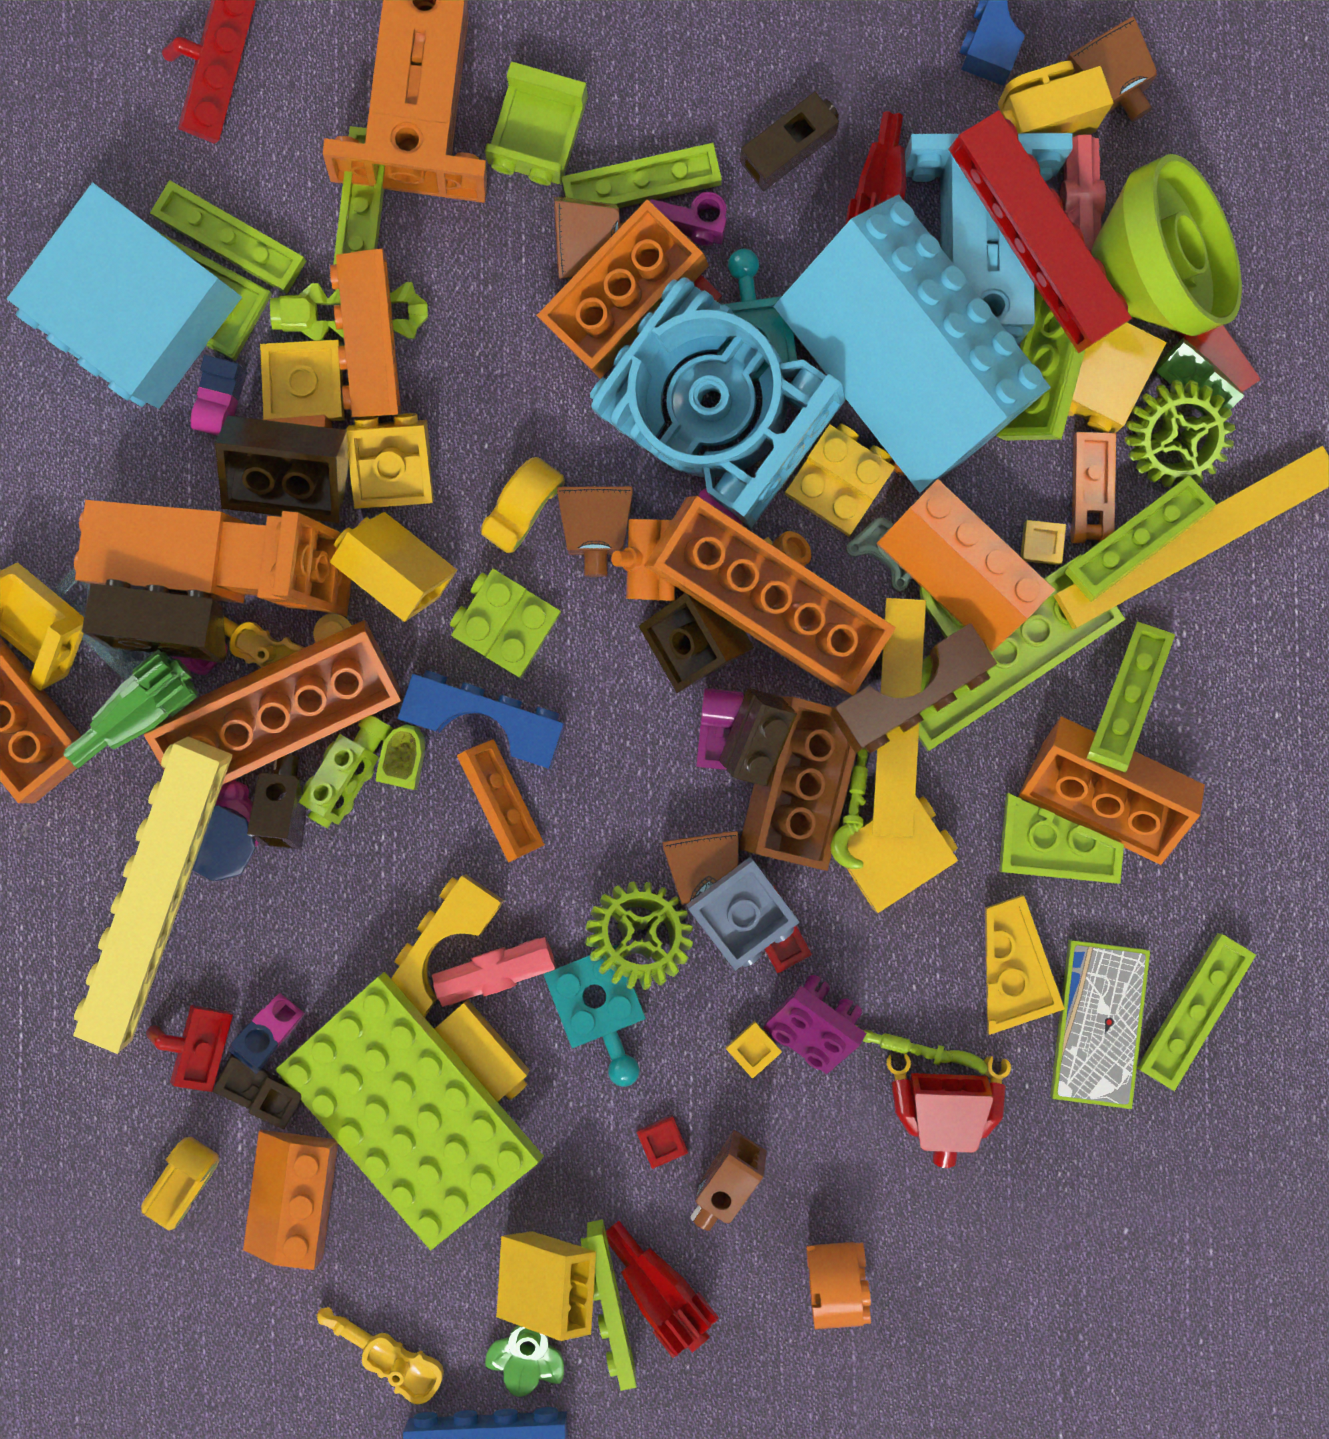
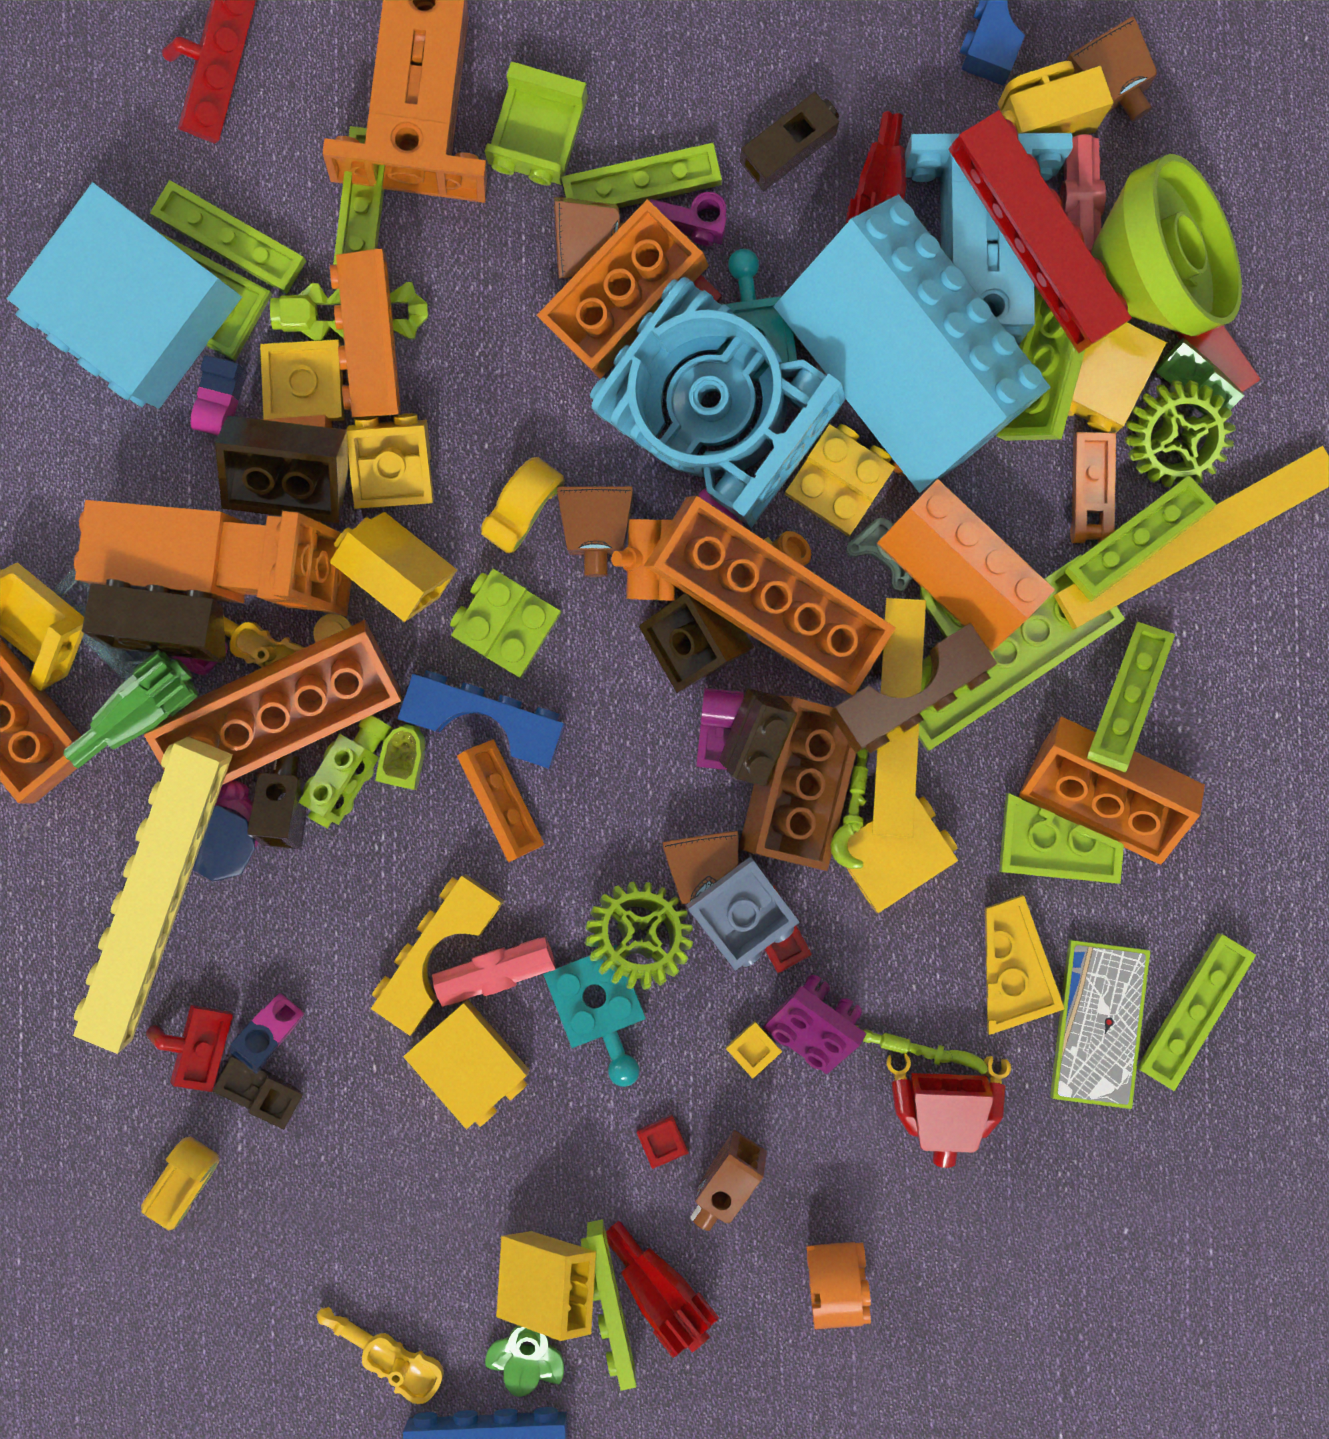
orange slope [243,1130,338,1270] -> none
lime plate [275,972,544,1251] -> none
yellow plate [1020,520,1066,565] -> none

